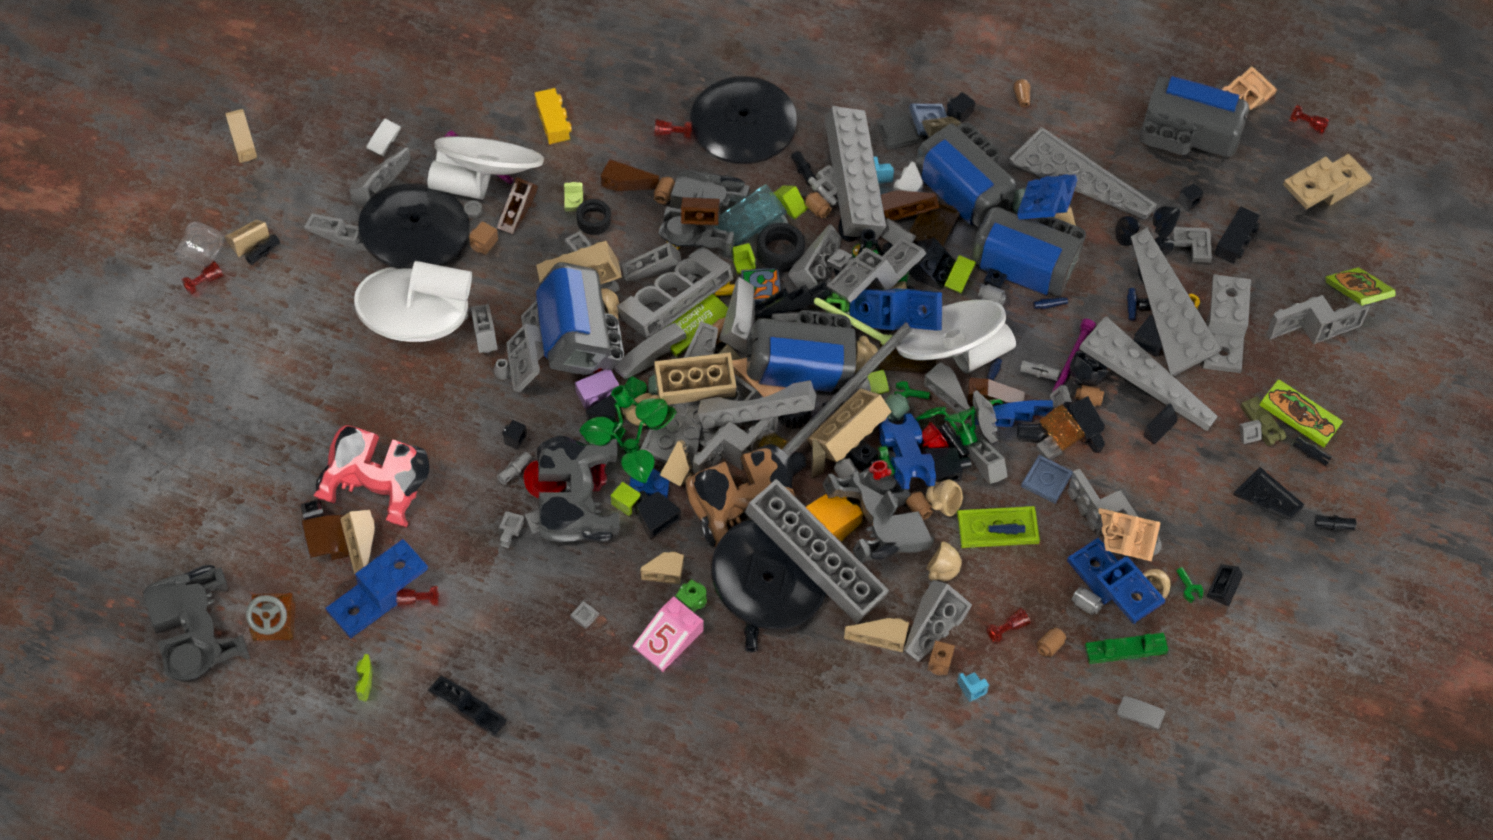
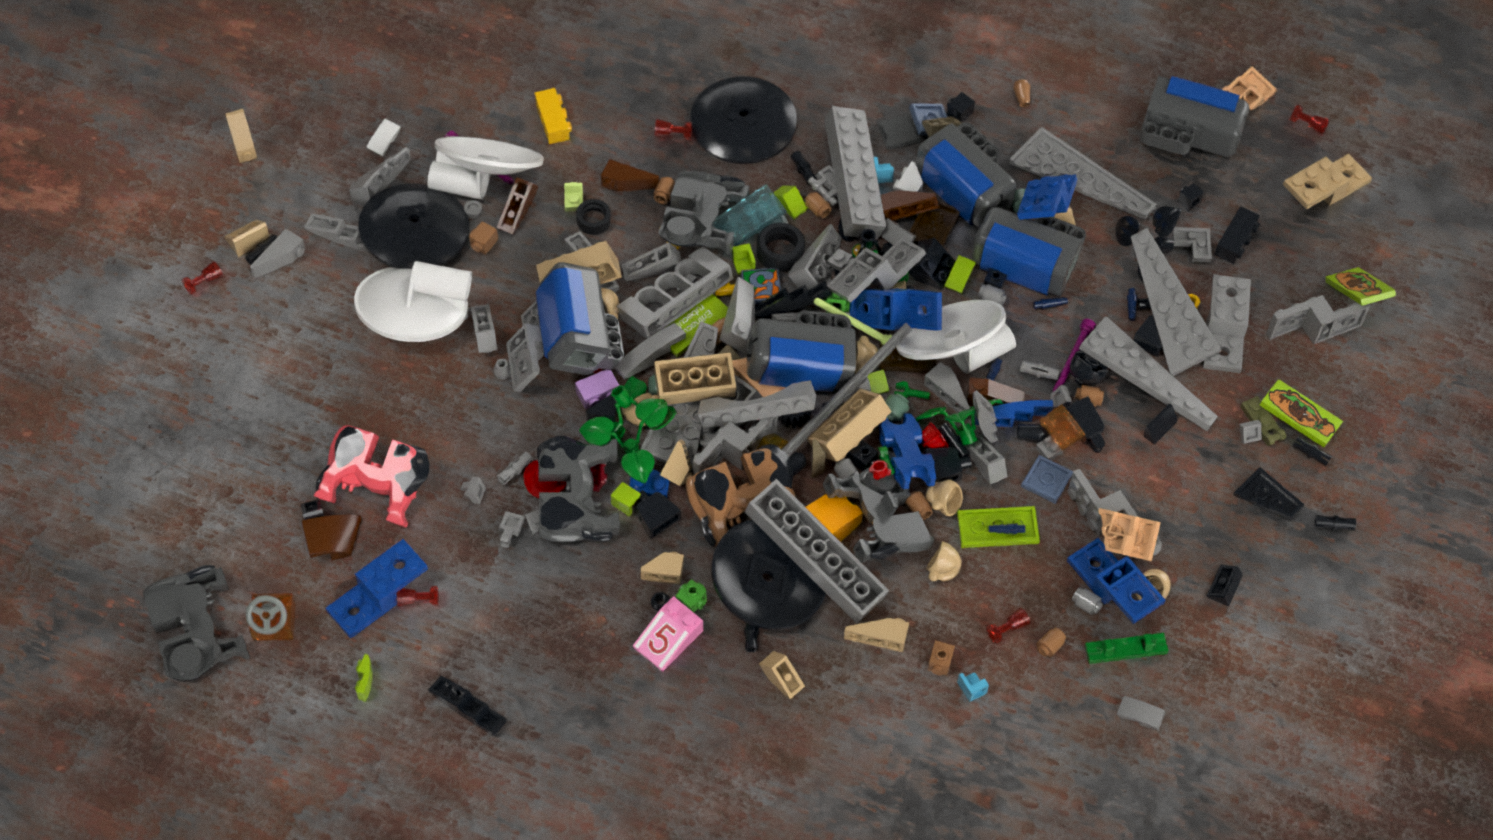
clear slope [174,221,226,268] -> none
tan slope [340,510,375,574] -> none
black plate [502,420,527,450] -> none
light grey tile [570,601,599,629] -> none
reddish brown brick [681,197,720,225] -> none
light grey wedge [904,580,972,662] -> none
green bar [1176,567,1203,603] -> none
none -> light grey slope [250,229,305,278]
none -> light grey tile [461,477,486,504]
none -> black plate [651,592,670,611]
none -> tan slope [759,651,805,699]

